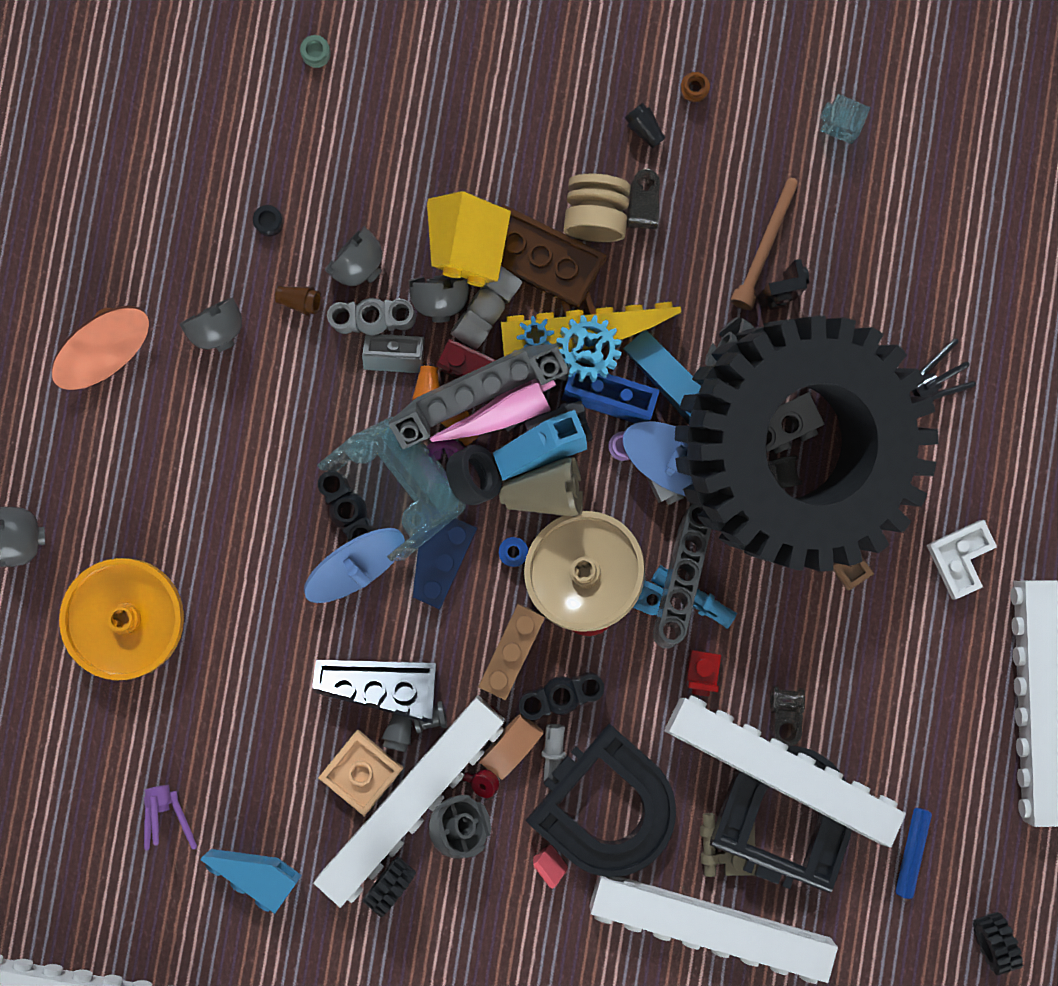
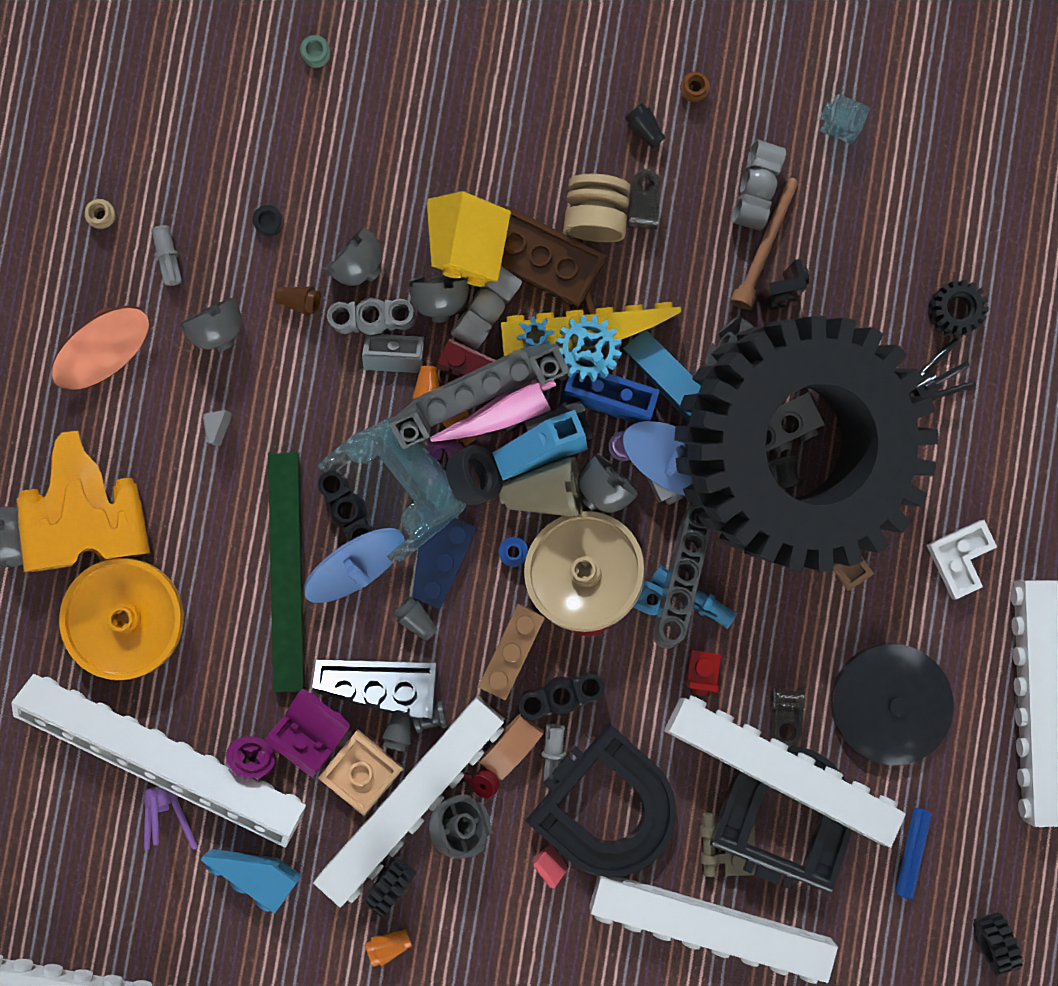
none -> white brick [11,674,306,848]
none -> light orange rock [16,431,151,572]
none -> tan plate [85,199,116,229]
none -> light grey axle [151,225,182,286]
none -> light grey slope [203,410,232,446]
none -> magenta gear [226,736,275,781]
none -> magenta bracket [264,689,350,778]
none -> dark green tile [268,452,305,692]
none -> orange cone [365,929,412,967]
none -> dark grey cone [393,597,438,641]
none -> dark grey cylinder [579,454,638,513]
none -> light grey piece [731,139,786,232]
none -> black dish [831,644,954,765]
none -> black tyre [928,280,989,337]

